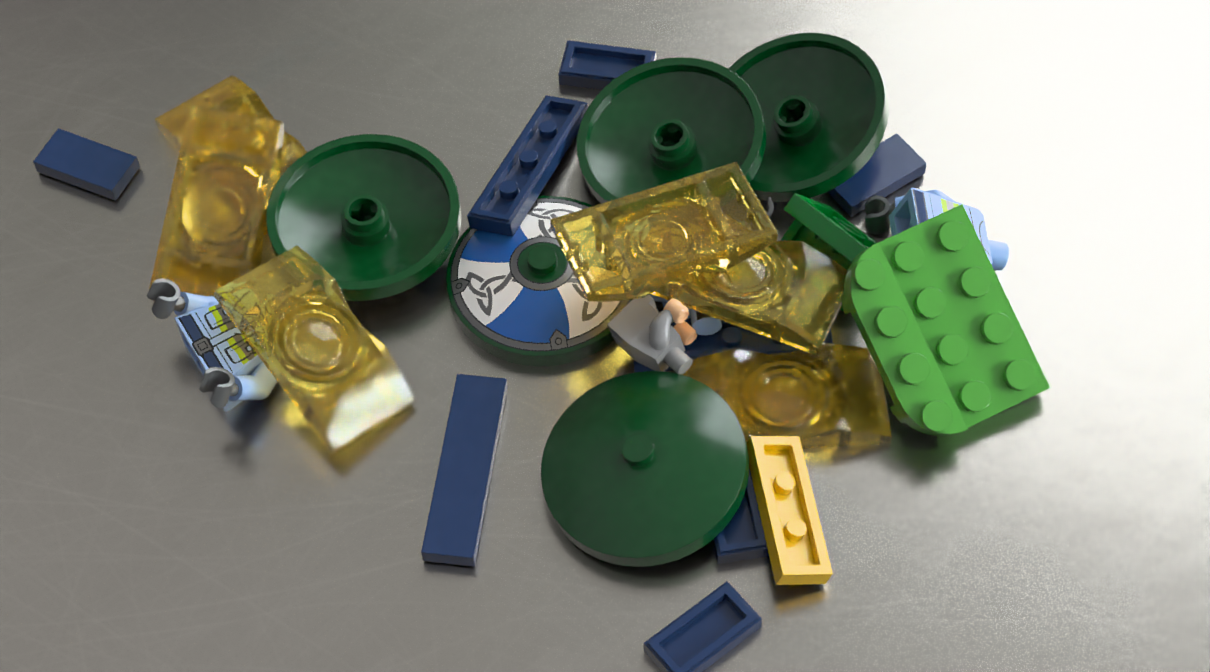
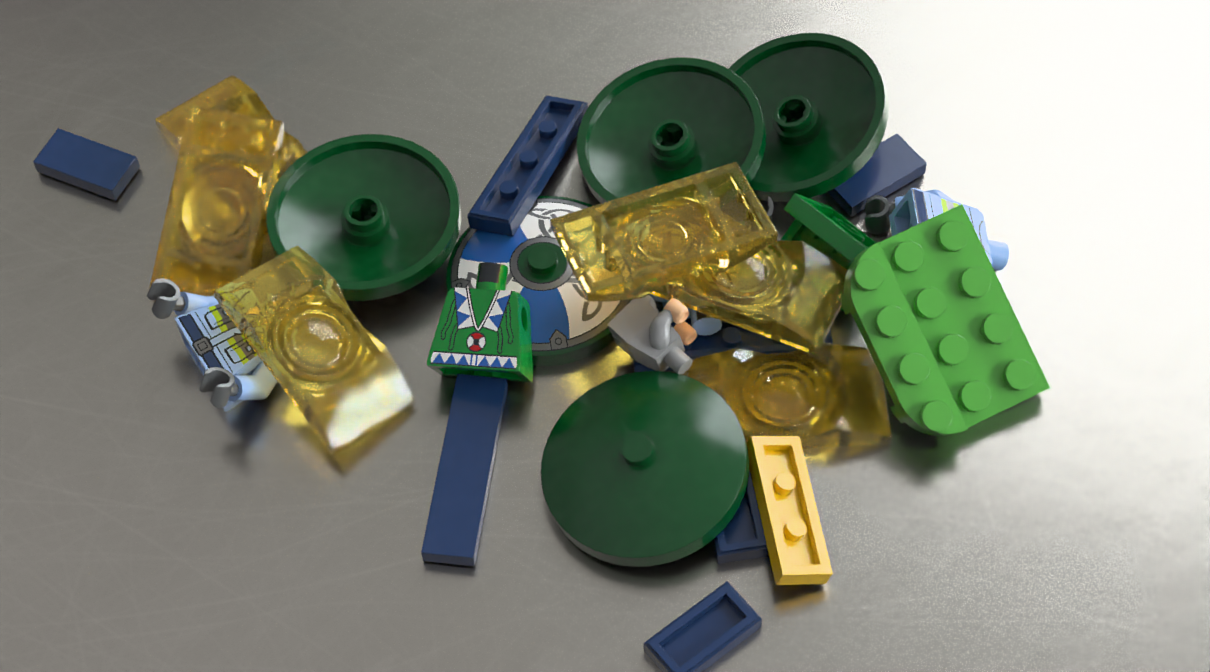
dark blue tile [559,40,656,90] -> none
none -> torso [427,262,533,382]

